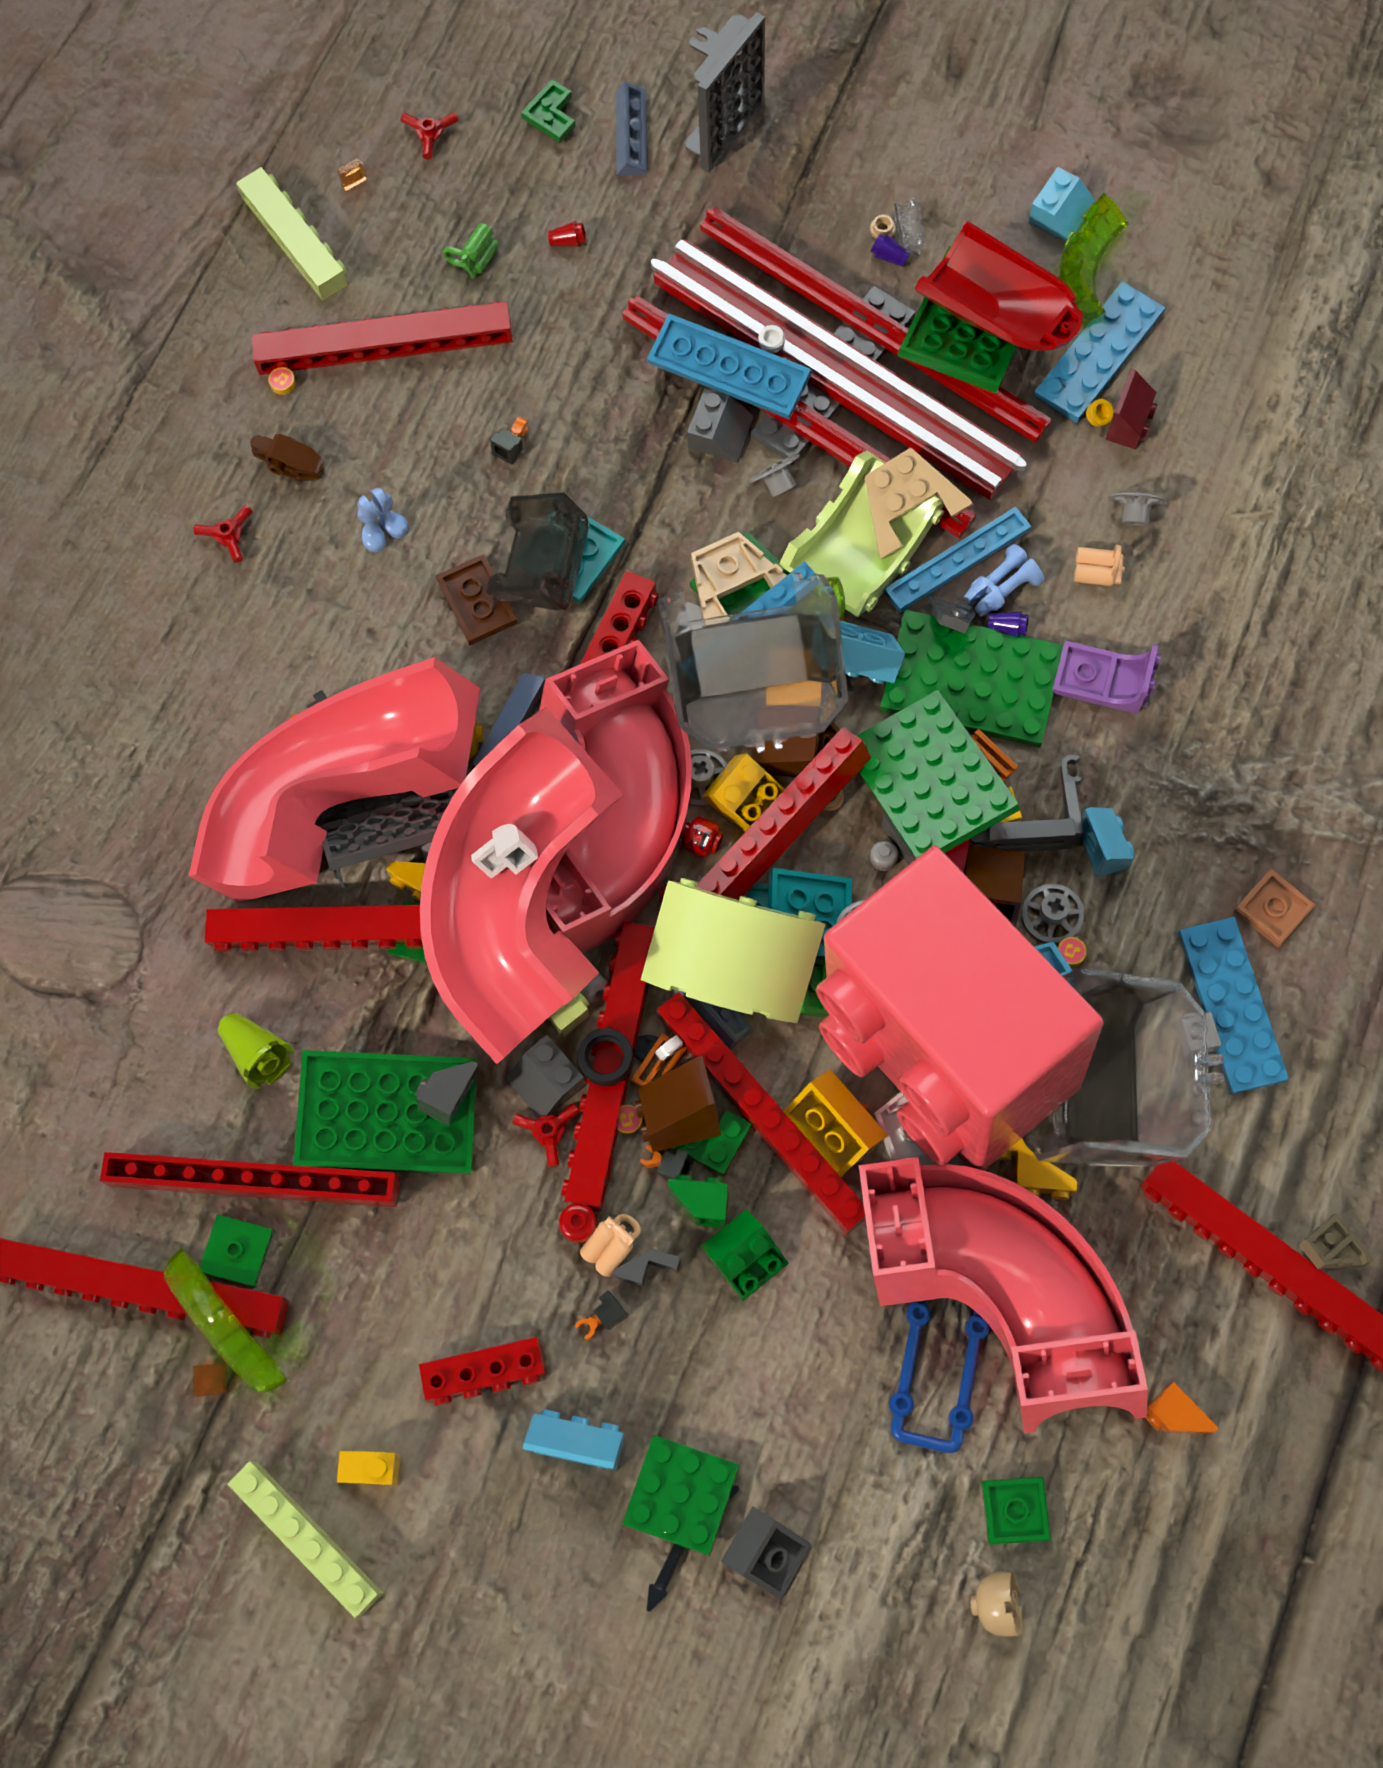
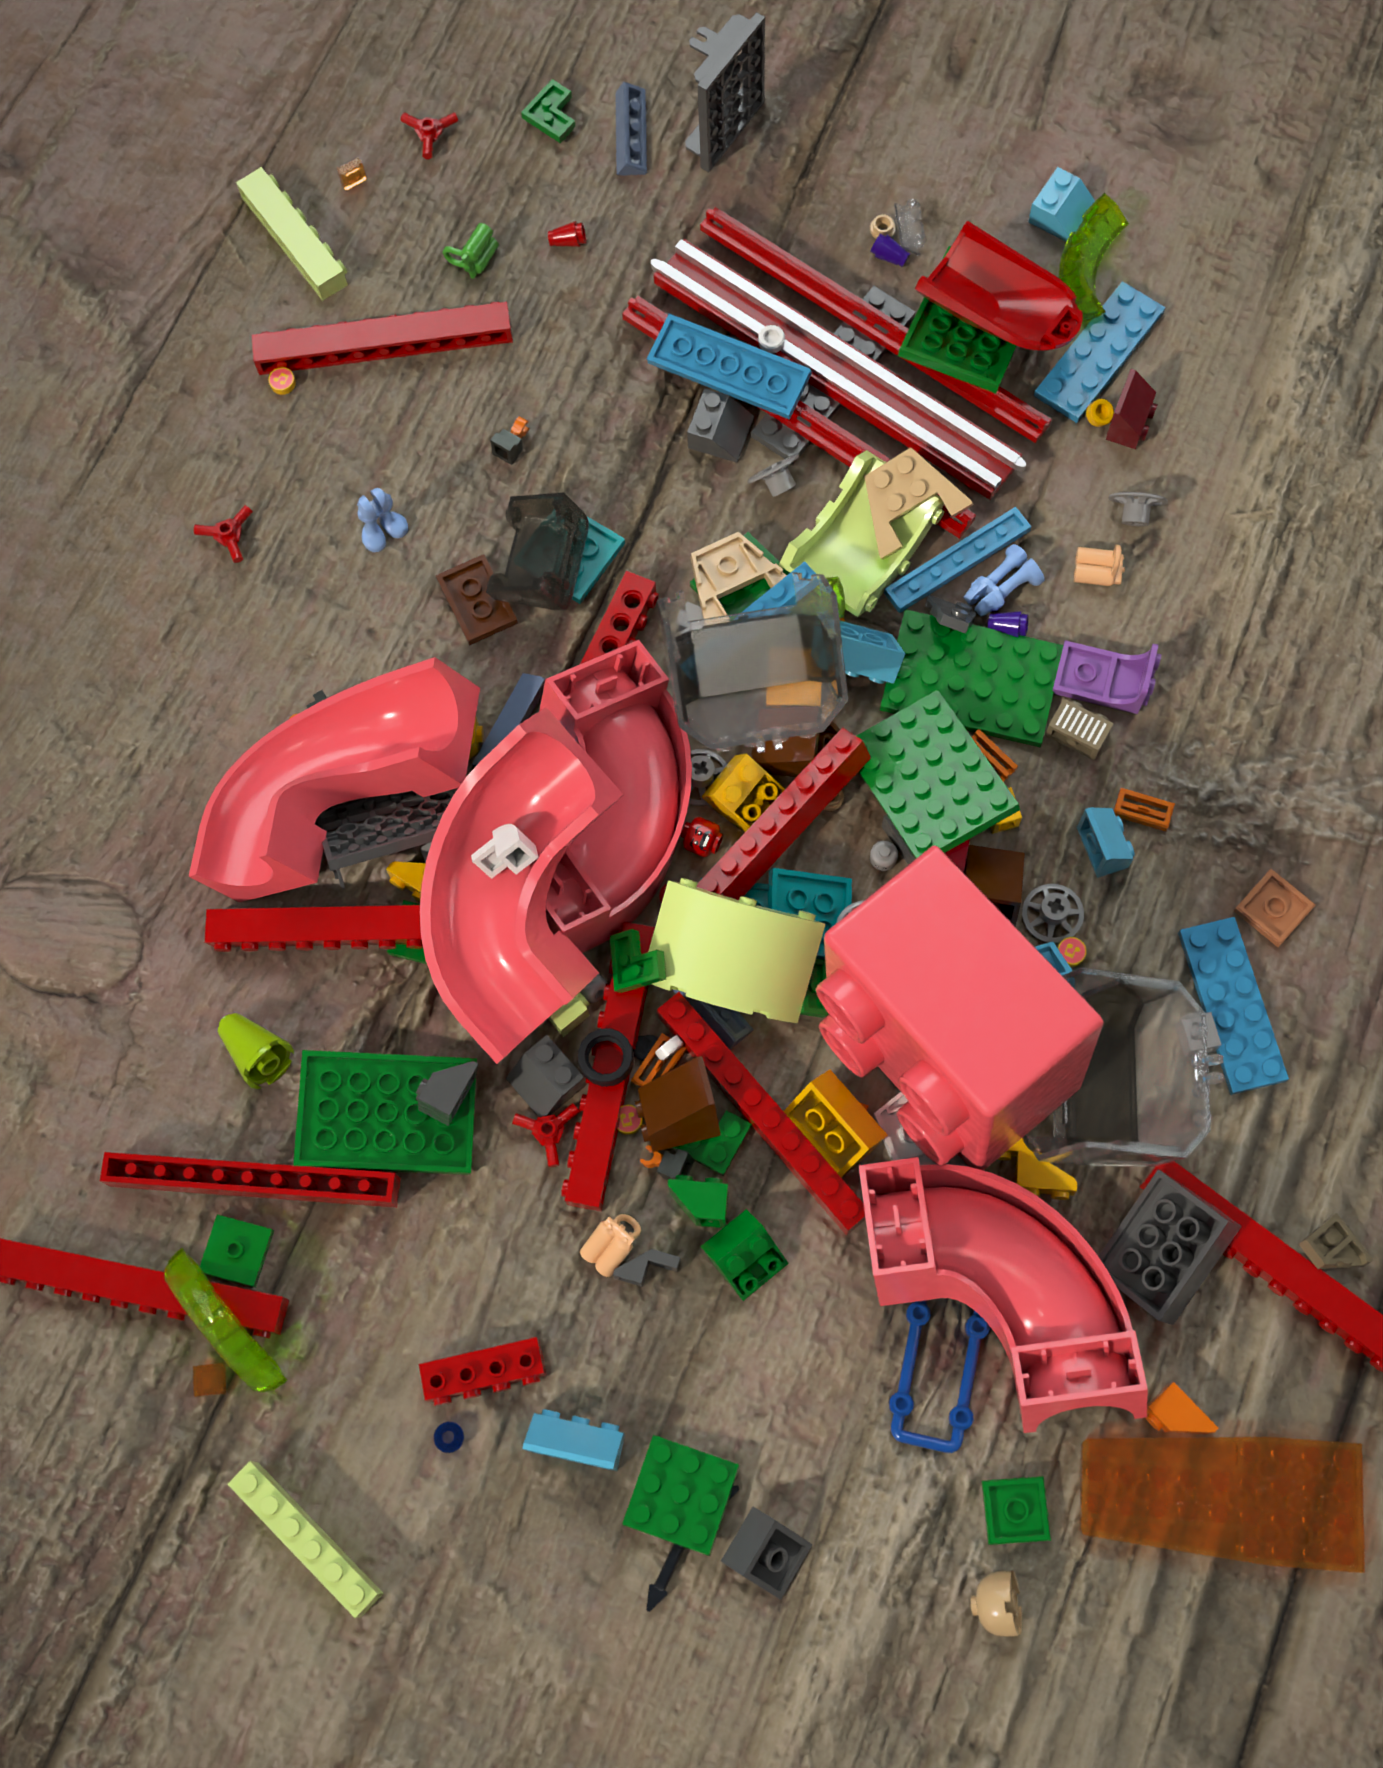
reddish brown hinge [250,434,324,481] -> none
yellow slope [337,1451,401,1486] -> none
red head [558,1203,598,1244] -> none
pearl dark grey piece [575,1291,628,1340] -> none
dark grey hinge [969,755,1083,852] -> none
none -> clear blue plate [434,1422,464,1453]
none -> green plate [610,929,666,993]
none -> dark tan brick [1045,699,1114,760]
none -> clear orange wing [1079,1437,1365,1573]
none -> dark grey slope [1098,1169,1242,1325]
none -> orange tile [1113,788,1175,832]

